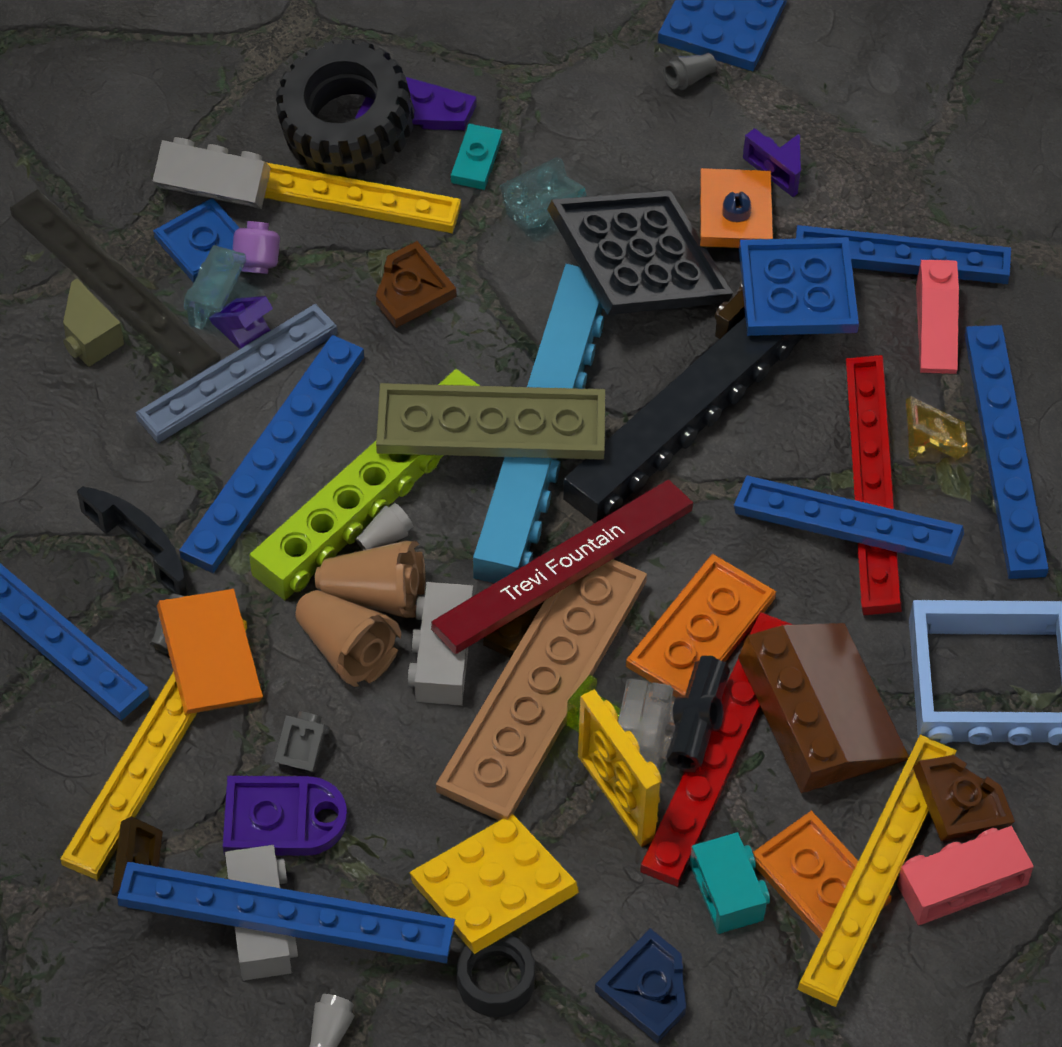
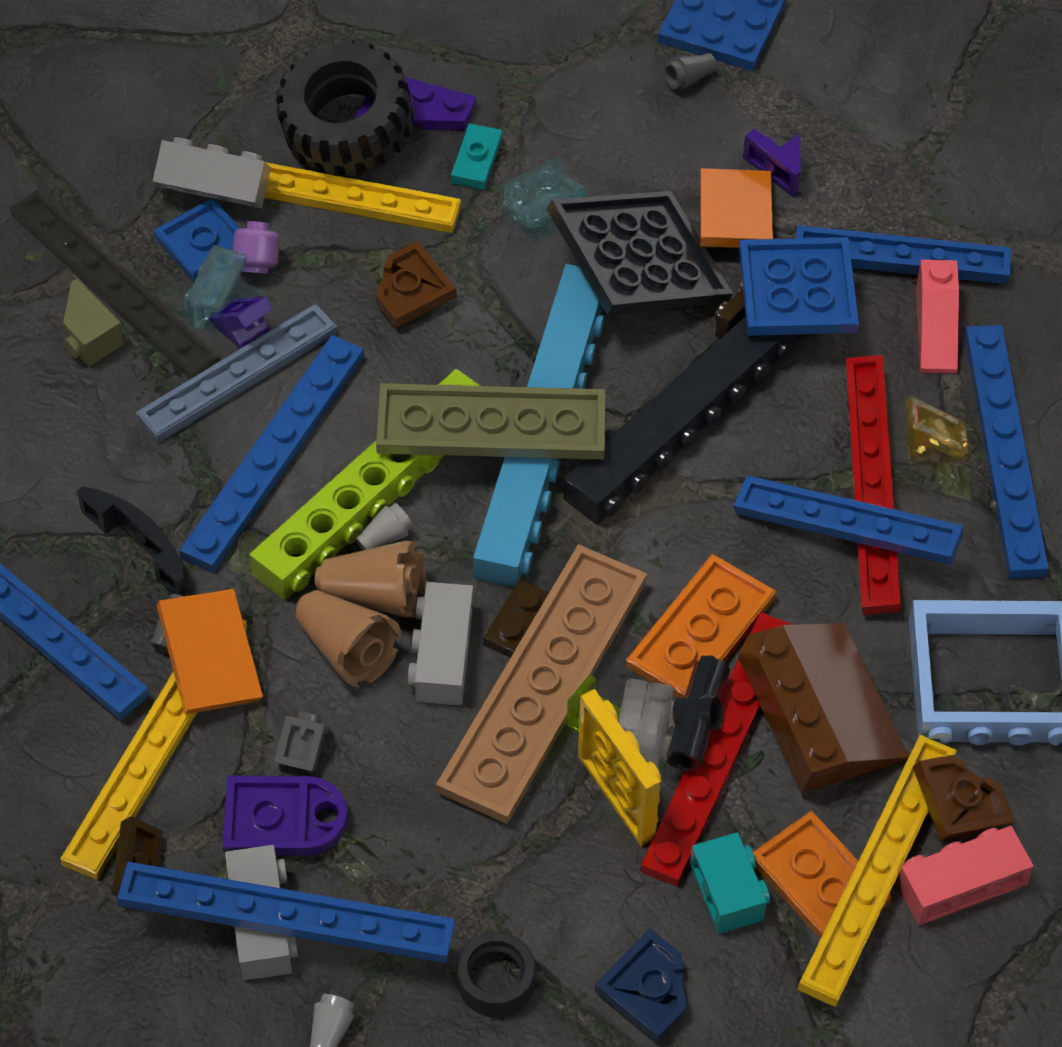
yellow plate [409,814,579,954] -> none
dark red tile [431,479,694,655] -> none
dark blue hinge [722,191,751,222] -> none

